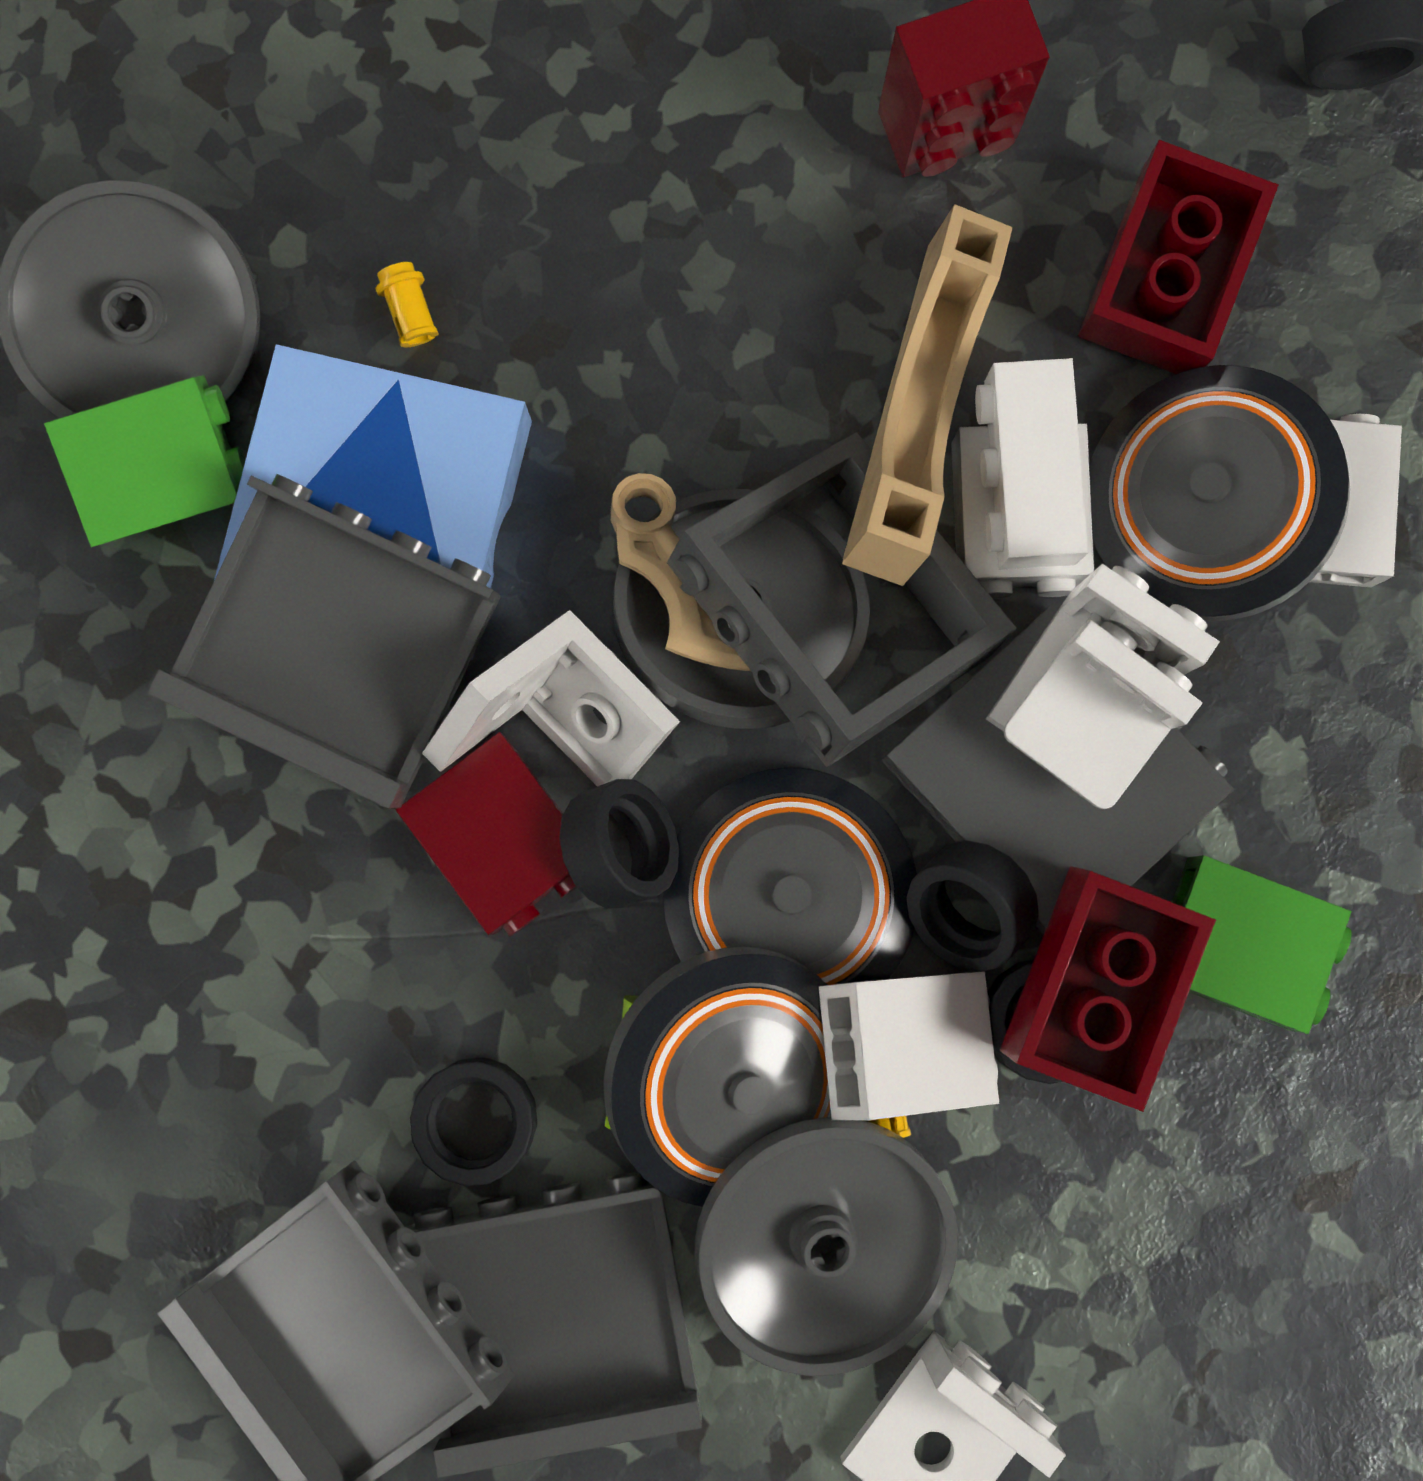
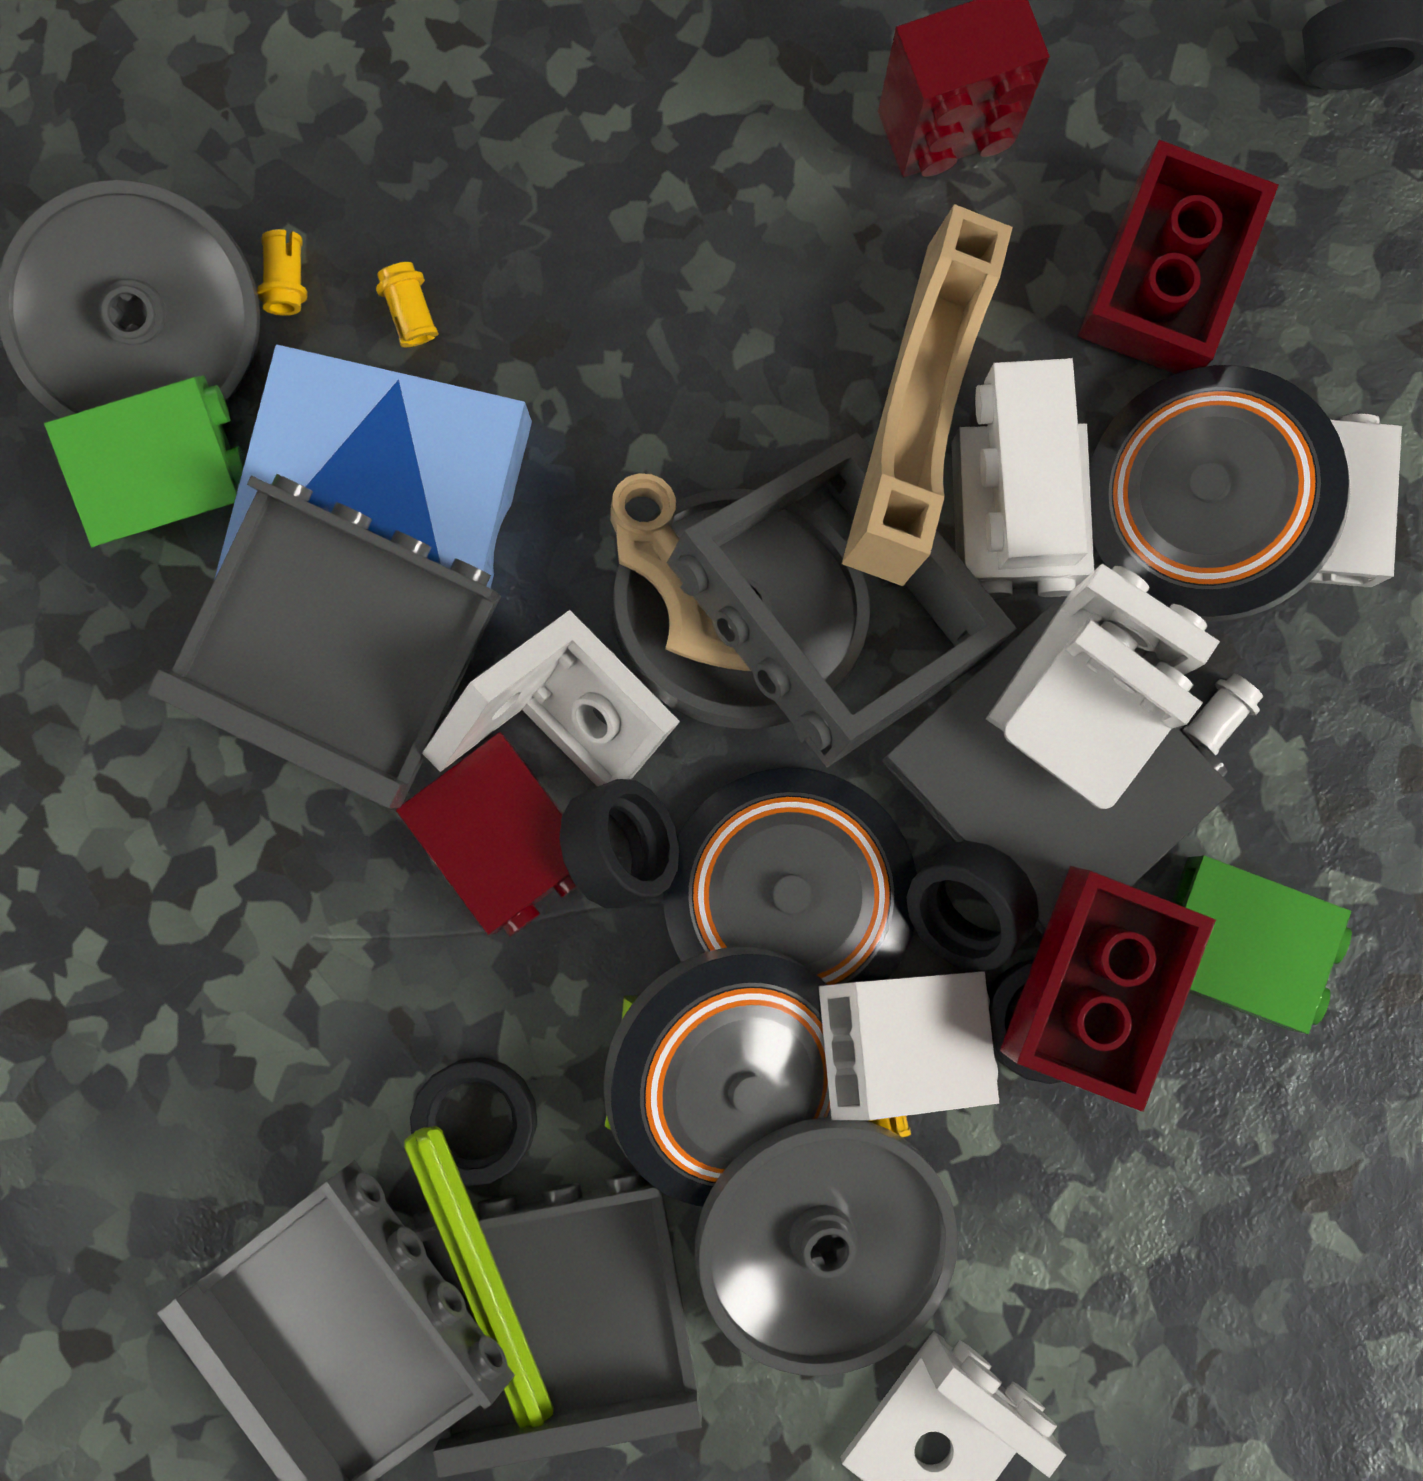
none -> yellow pin [257,229,307,316]
none -> lime axle [404,1126,554,1428]
none -> white pin [1182,673,1263,755]

